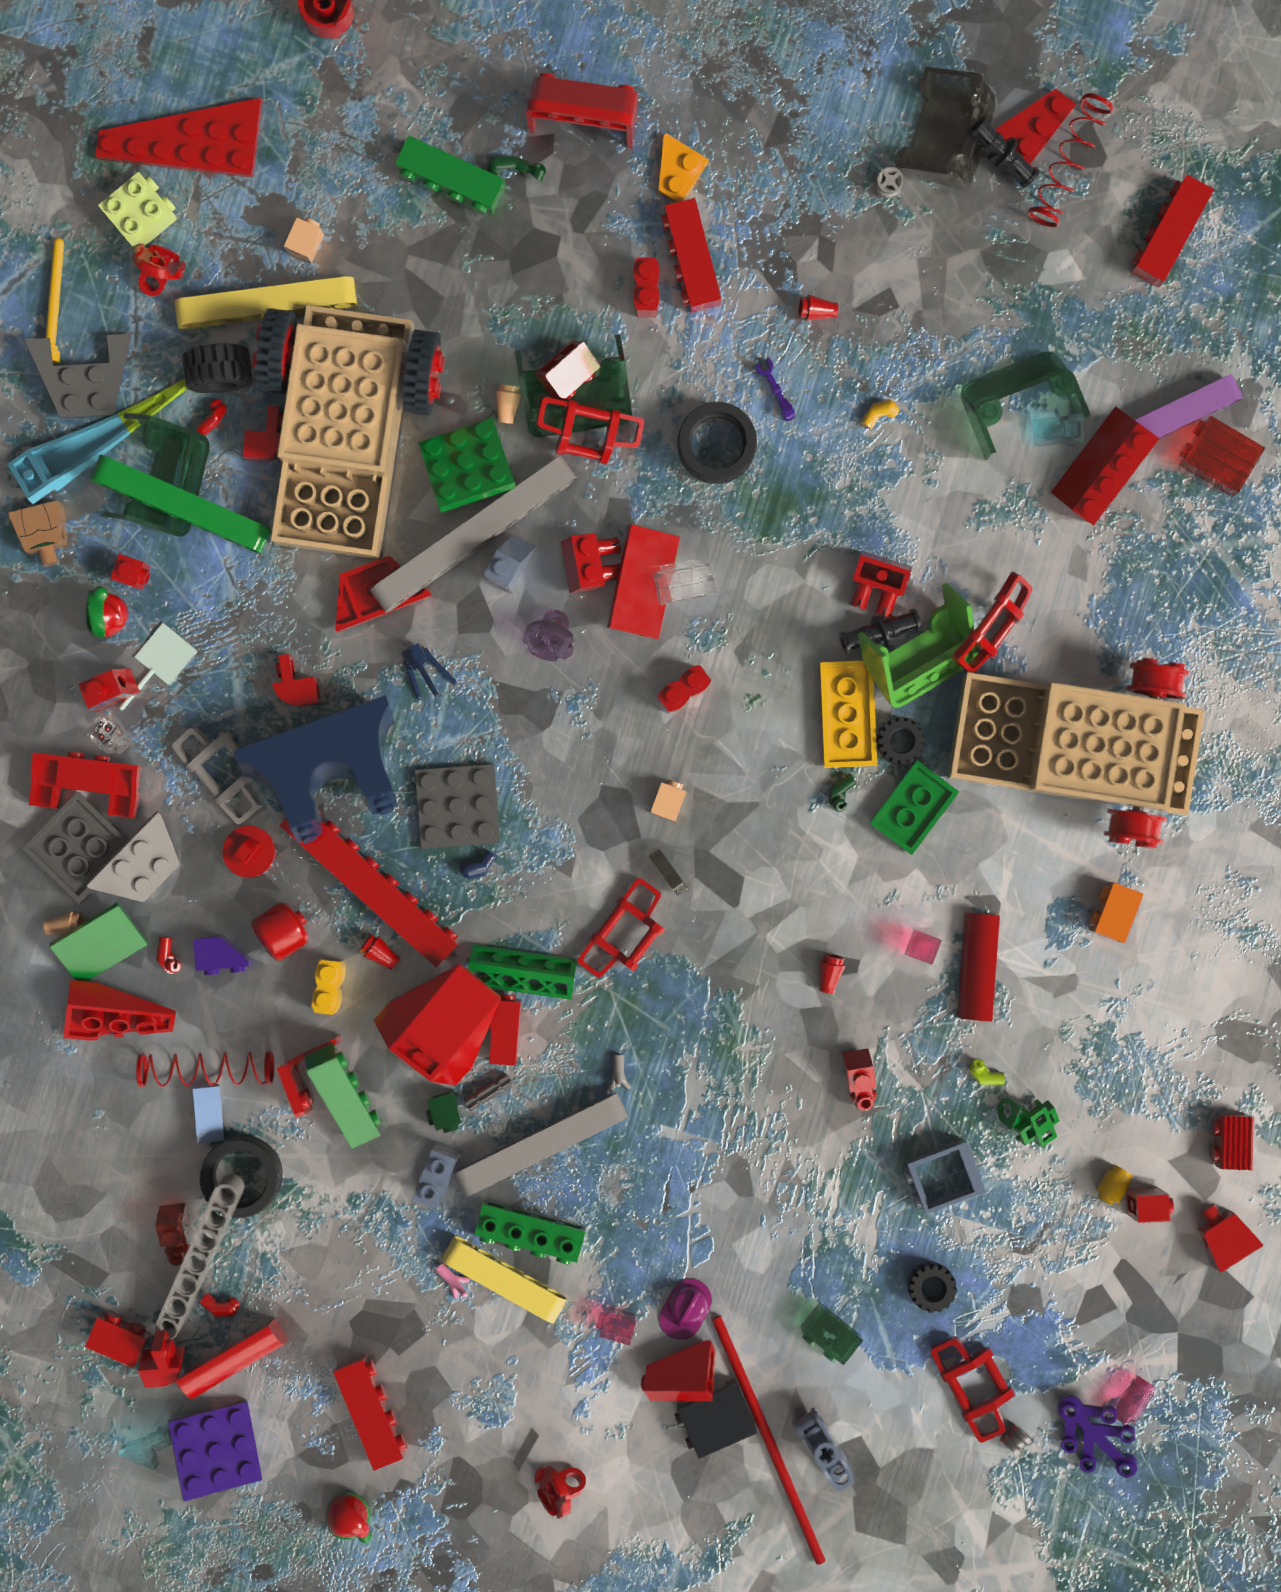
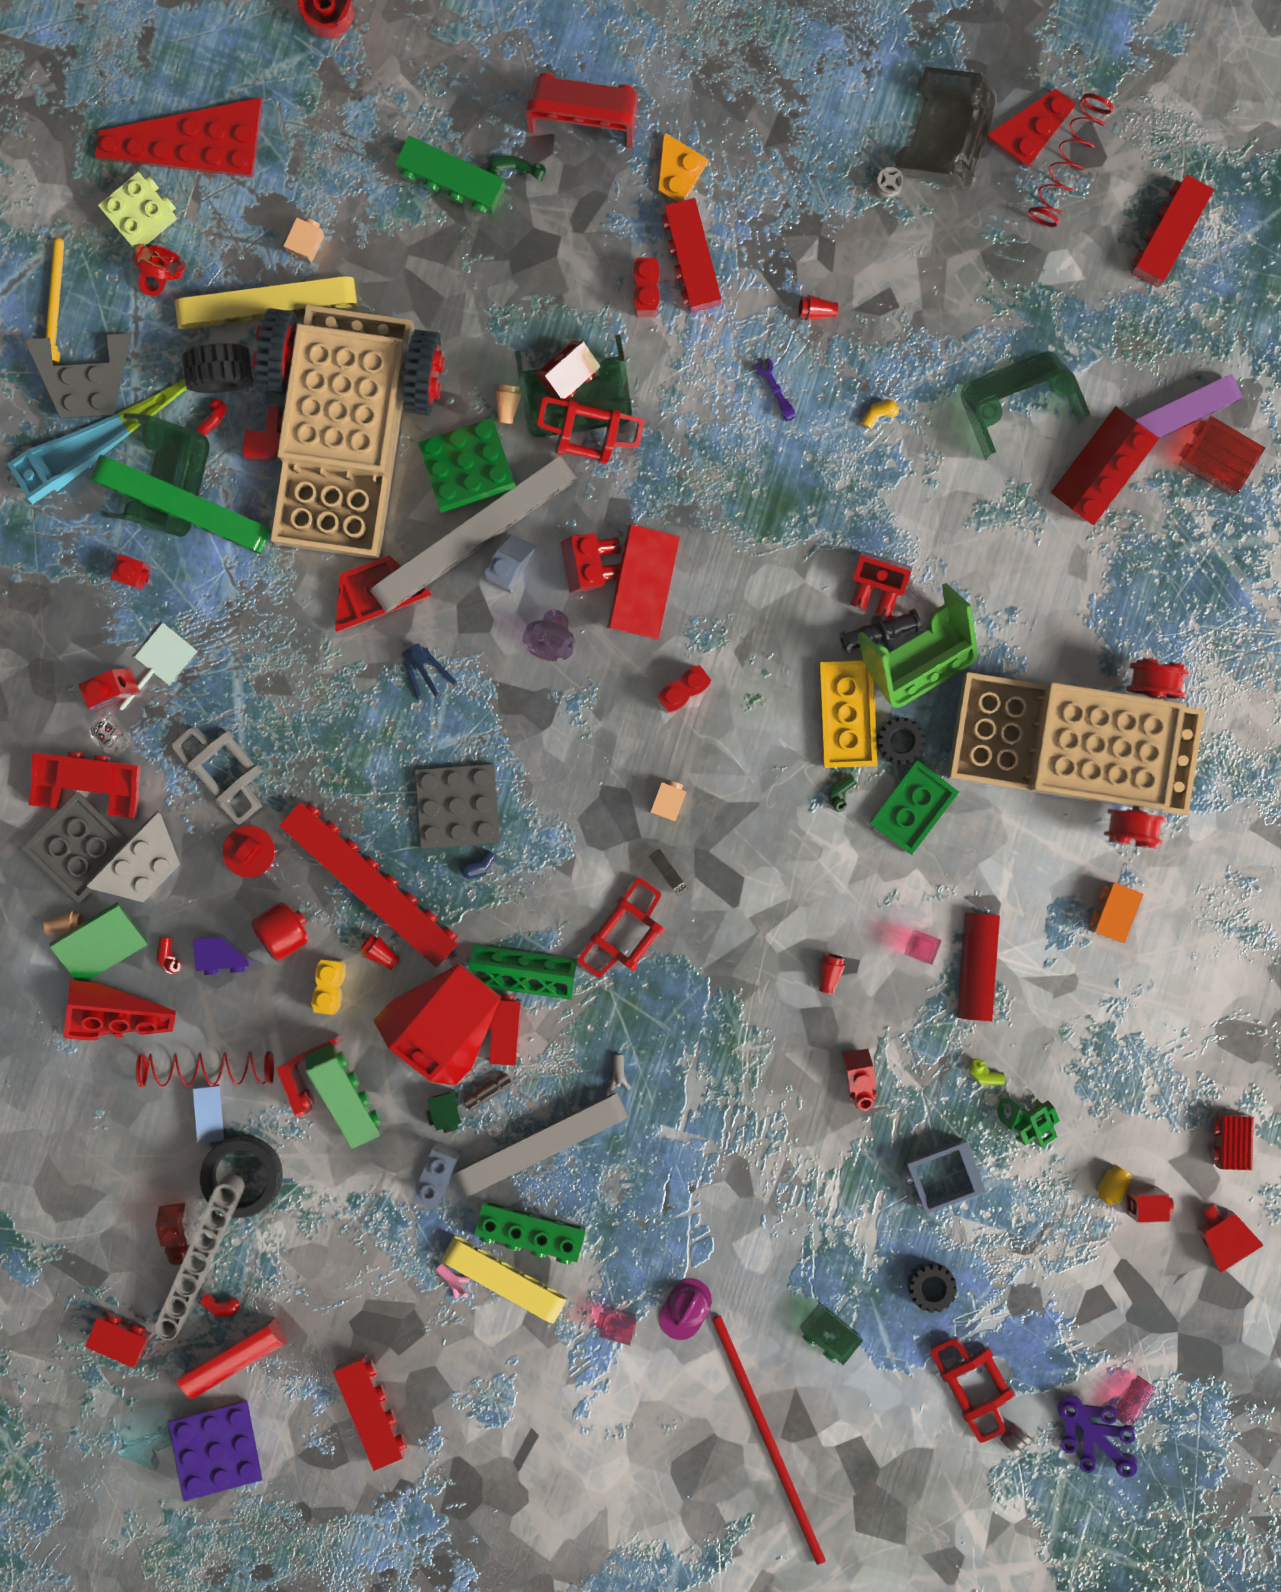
medium nougat torso [8,500,67,566] -> none
piece [86,586,129,639] -> none
red brick [138,1330,185,1388] -> none
dark blue piece [233,695,398,843] -> none
red brick [272,654,322,707] -> none
red piece [325,1492,373,1544] -> none
red tile [534,1465,586,1519] -> none
red slope [641,1340,716,1401] -> none
clear brick [653,559,716,605] -> none
black panel [674,1378,757,1459] -> none
black tyre [677,402,757,484] -> none
sand blue piece [792,1407,854,1491] -> none
red bar [952,572,1032,673] -> none
black piece [968,116,1040,188] -> none
clear light blue slope [1033,414,1084,447] -> none

